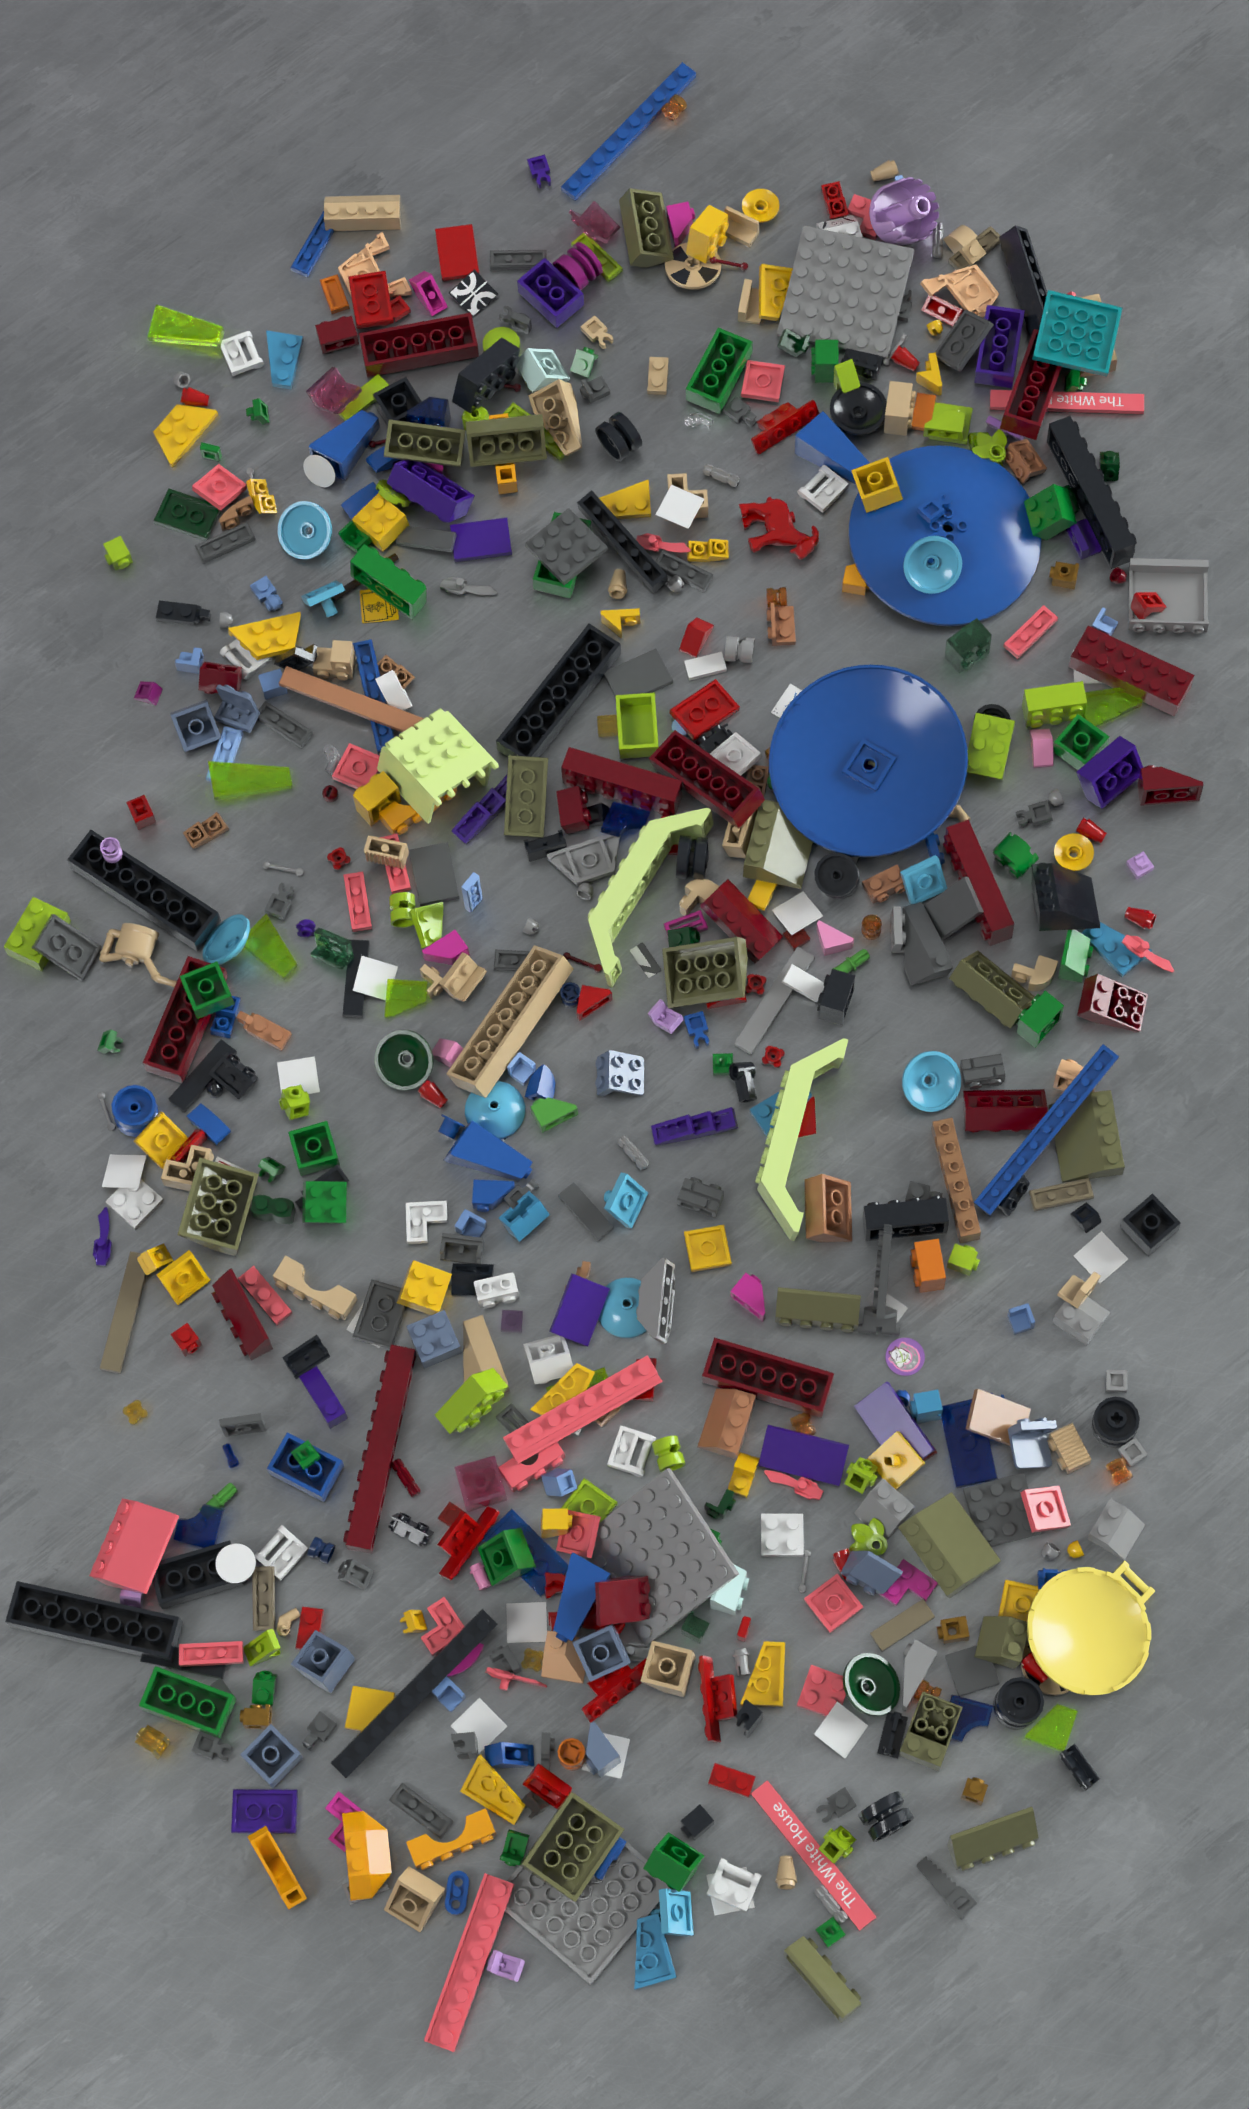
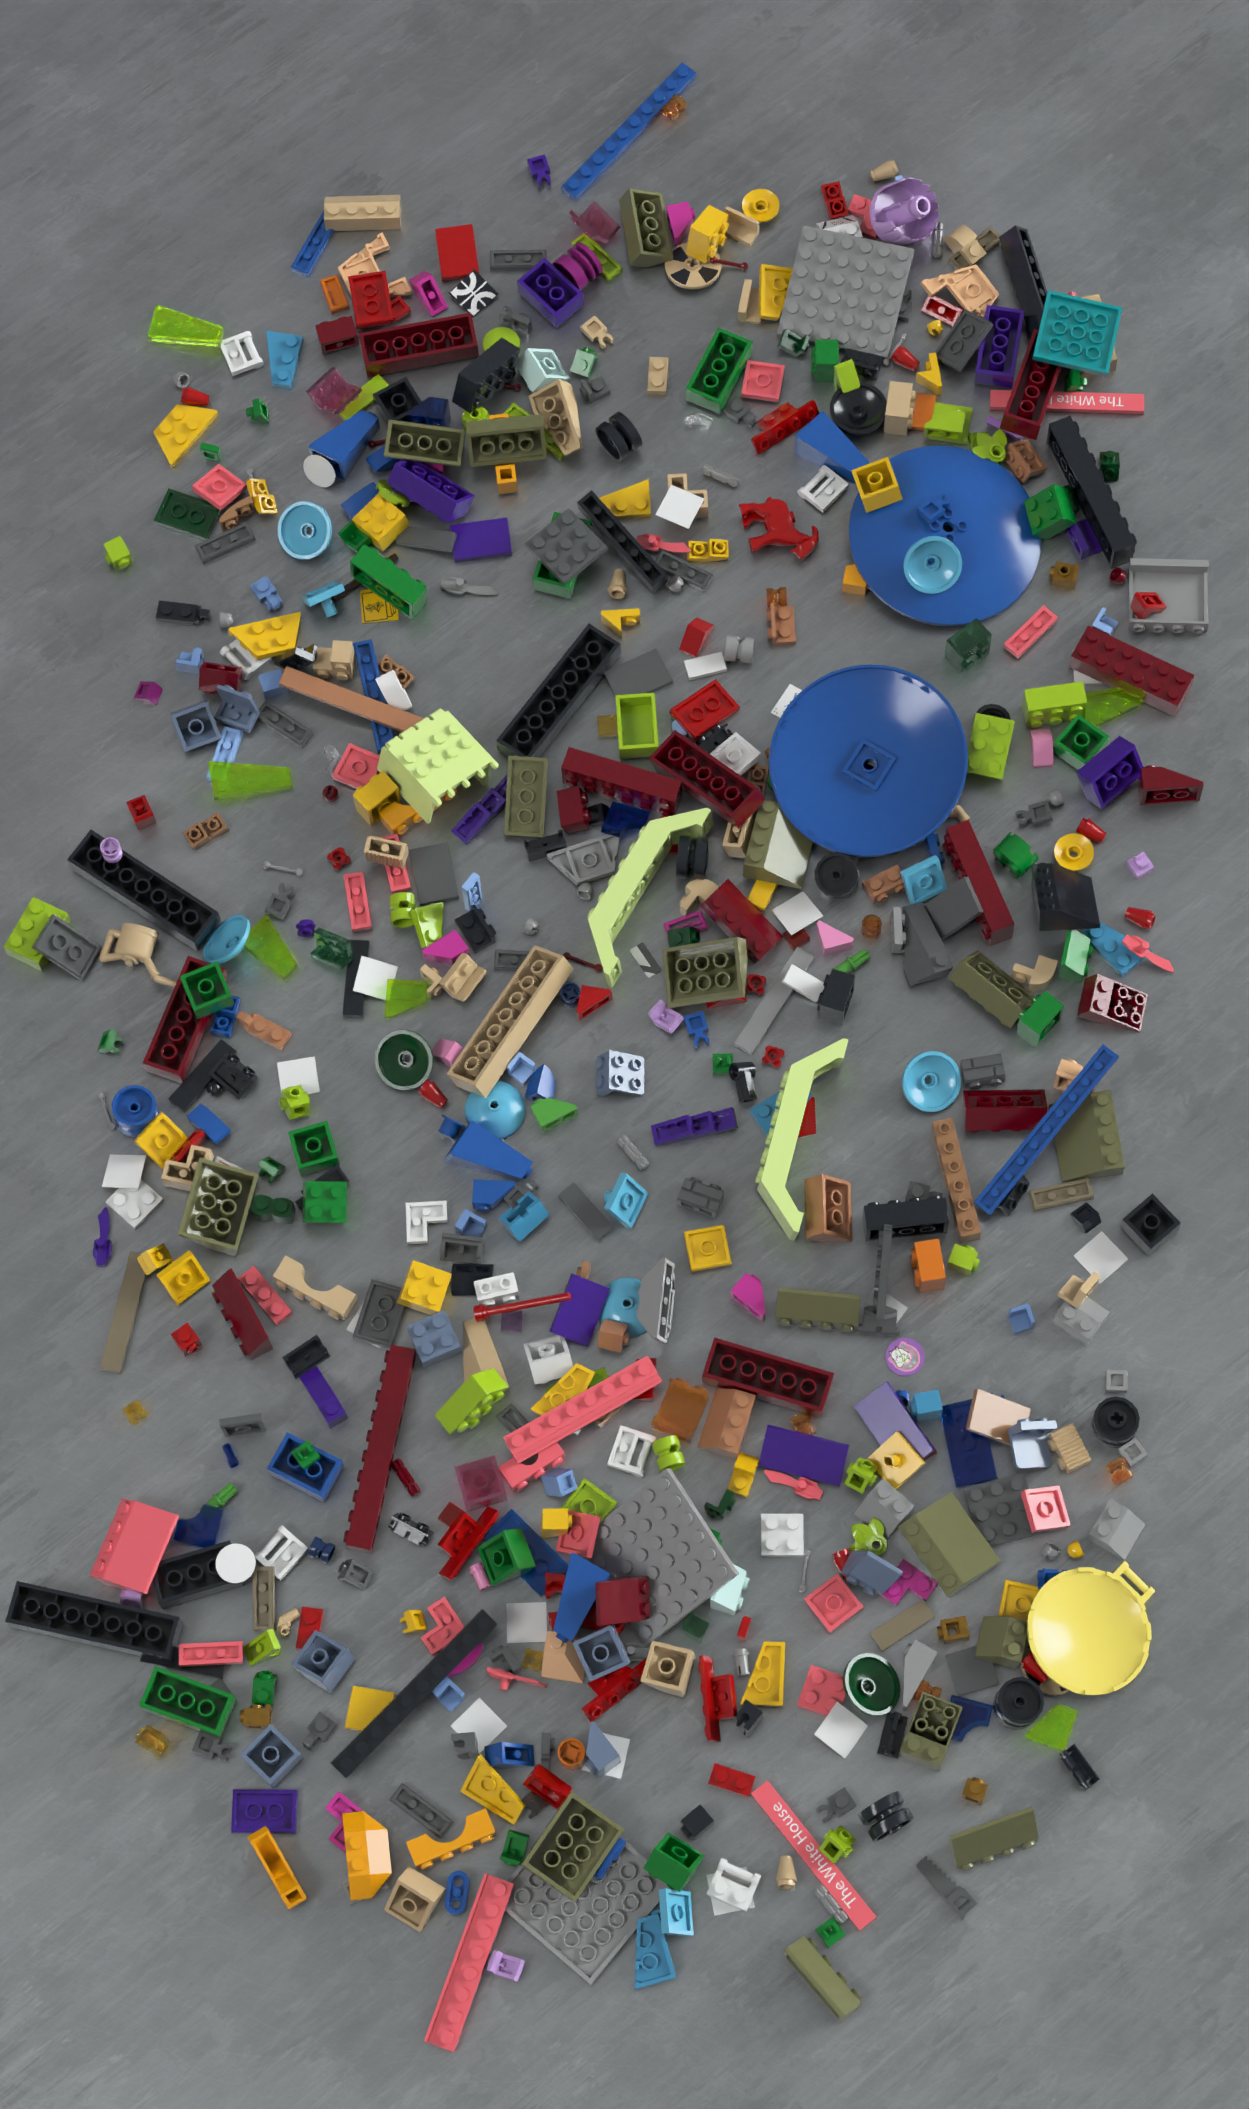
none -> black bracket [454,904,496,954]
none -> red piece [473,1292,571,1322]
none -> nougat brick [597,1319,630,1352]
none -> clear orange panel [651,1378,709,1443]

